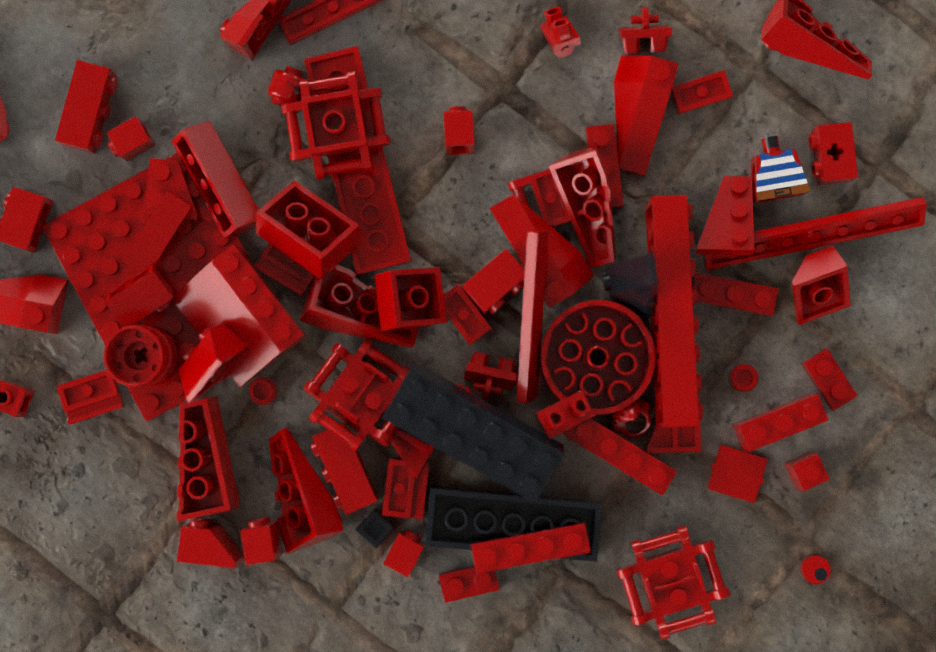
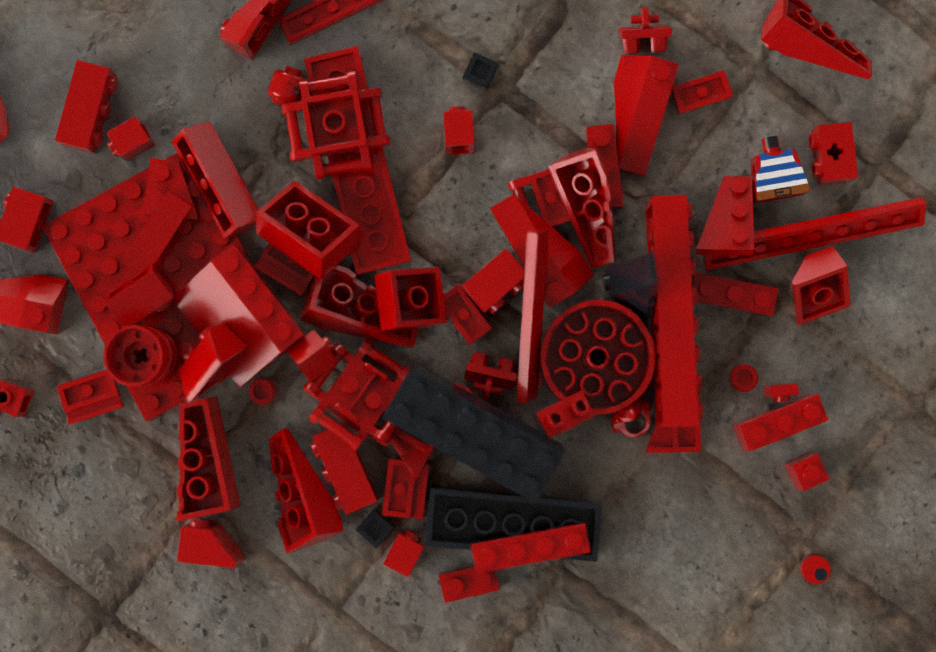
red brick [241,517,283,565] -> none
red hips [540,6,581,57] -> none
red brick [562,418,677,496] -> none
red brick [616,525,731,640] -> none
red piece [707,445,768,503] -> none
red plate [801,348,858,411] -> none
none -> red brick [286,329,338,382]
none -> black tile [463,52,499,91]
none -> red plate [763,383,799,402]

